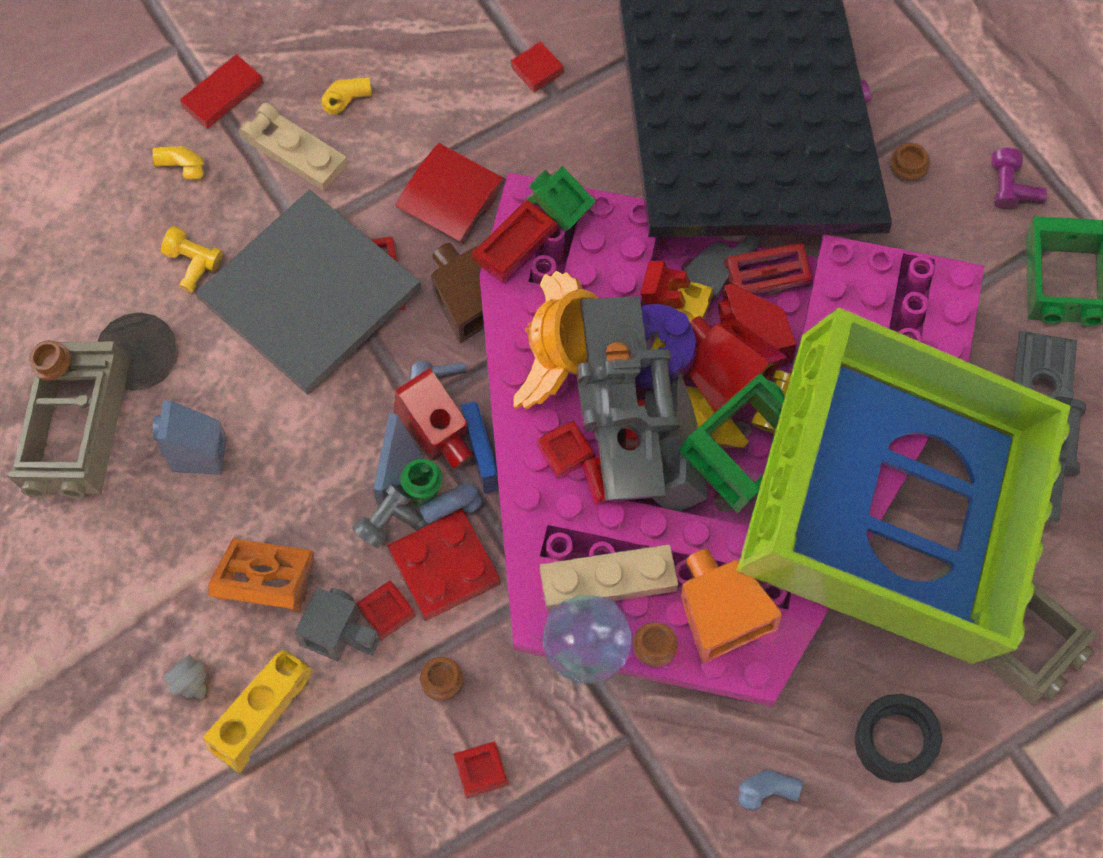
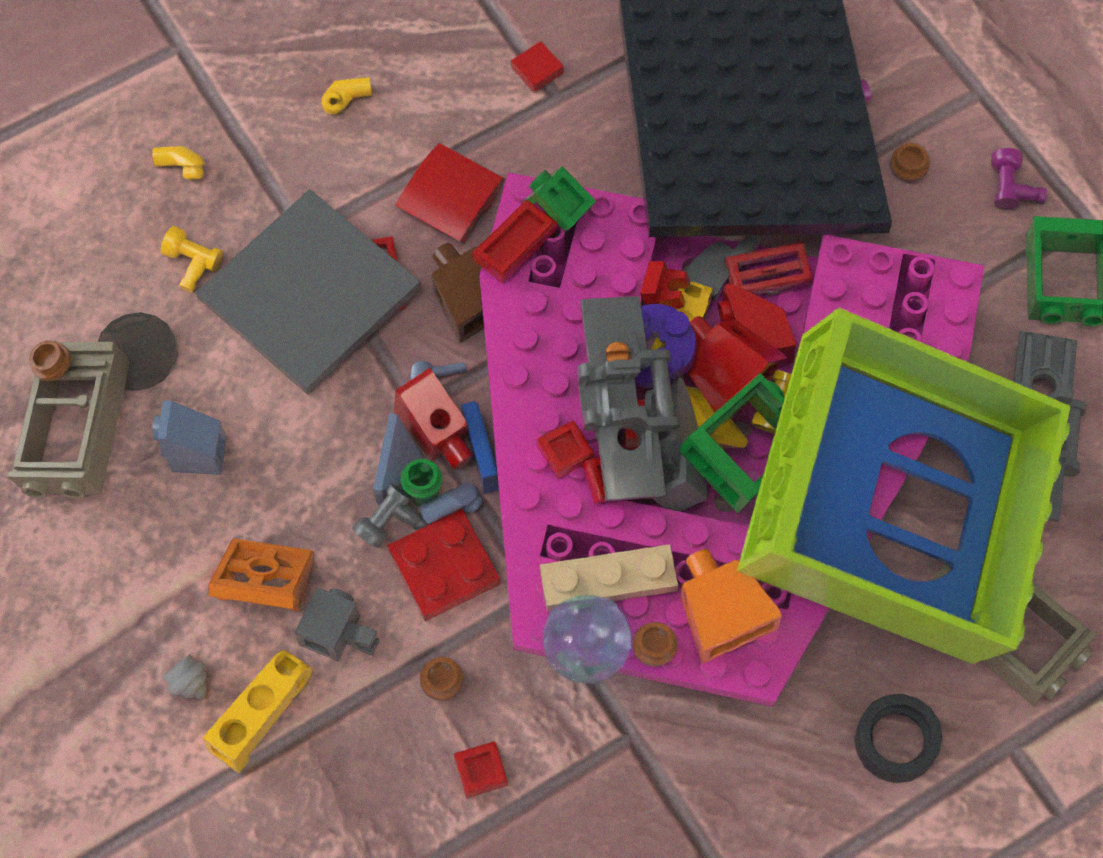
red tile [180,54,263,129] -> none
tan plate [239,103,348,192] -> none
red tile [356,579,416,641] -> none
light orange helmet [514,271,598,409] -> none
sand blue arm [738,770,803,810] -> none

